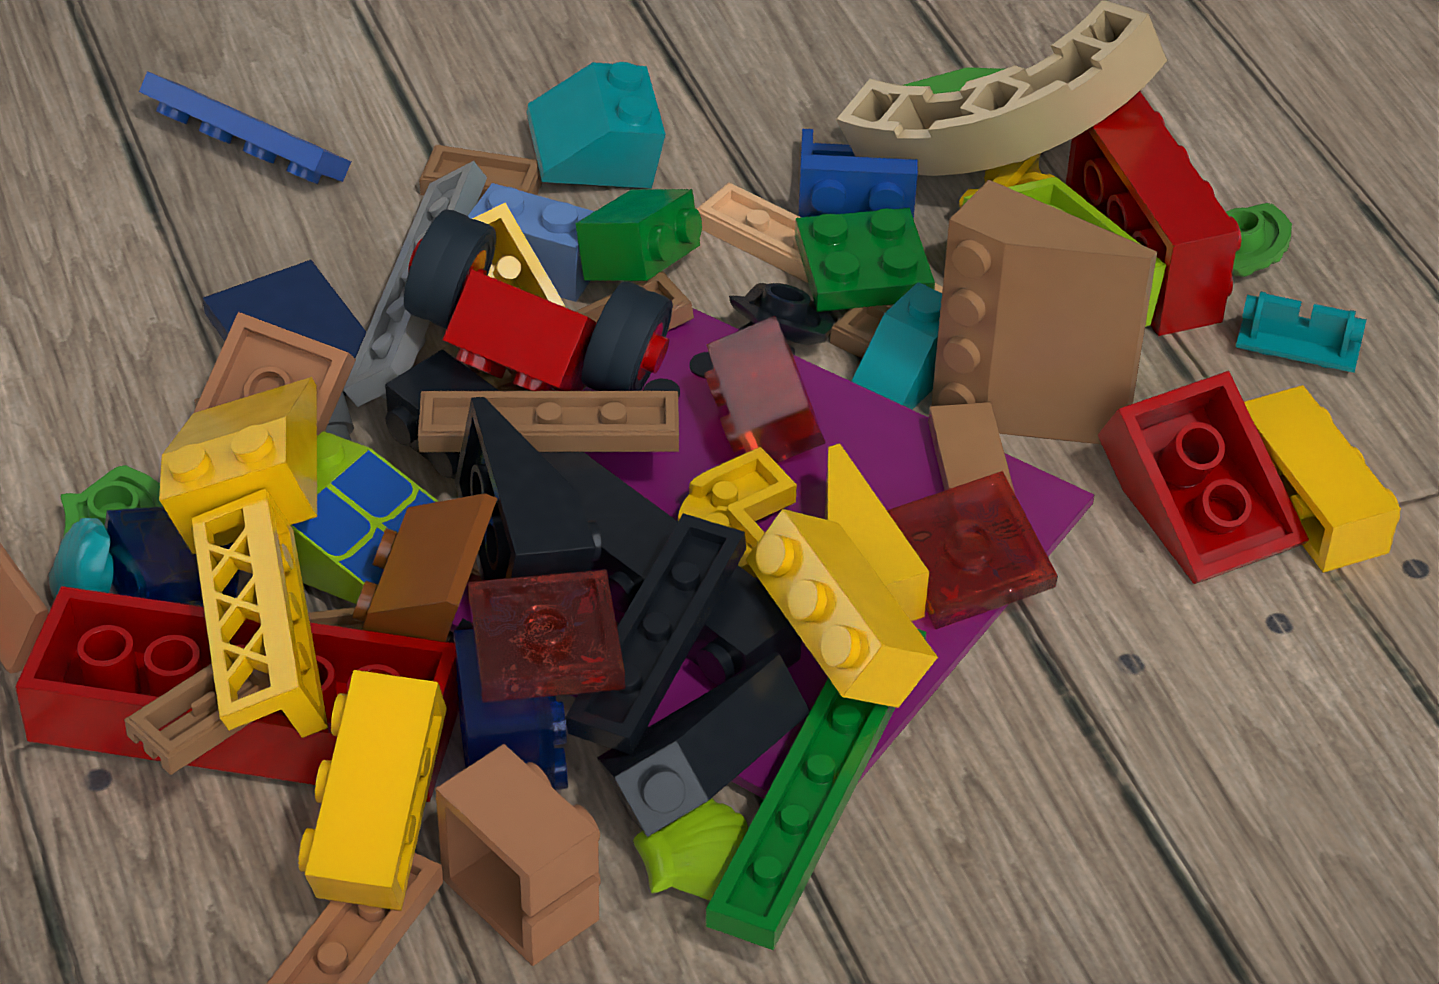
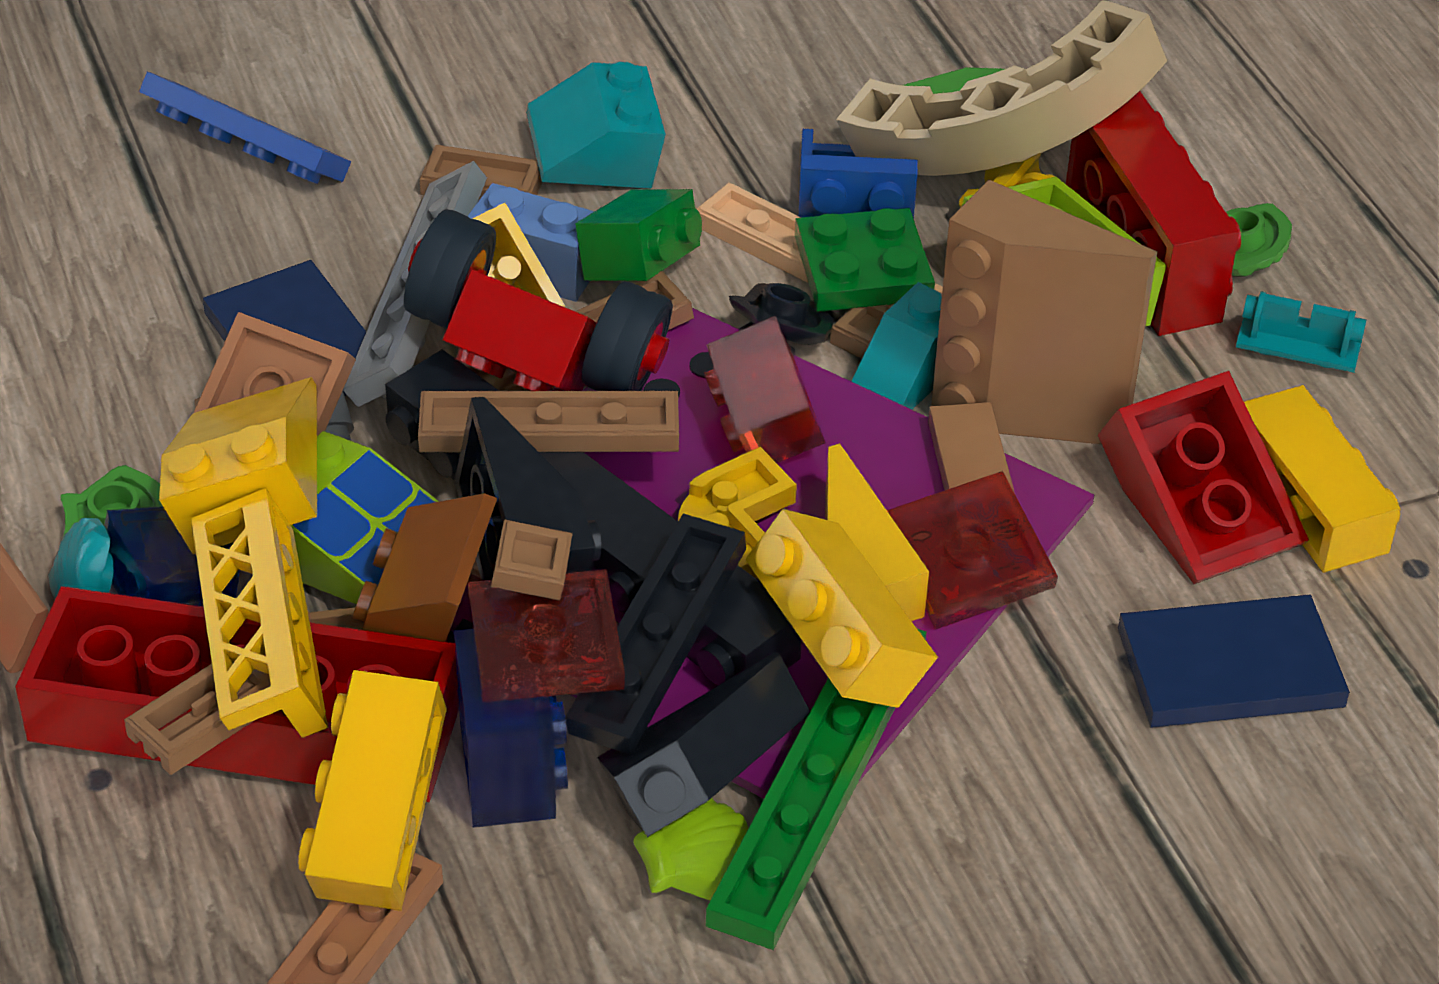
nougat piece [435,744,601,966] -> none
none -> medium nougat tile [491,519,572,600]
none -> dark blue tile [1118,594,1350,728]

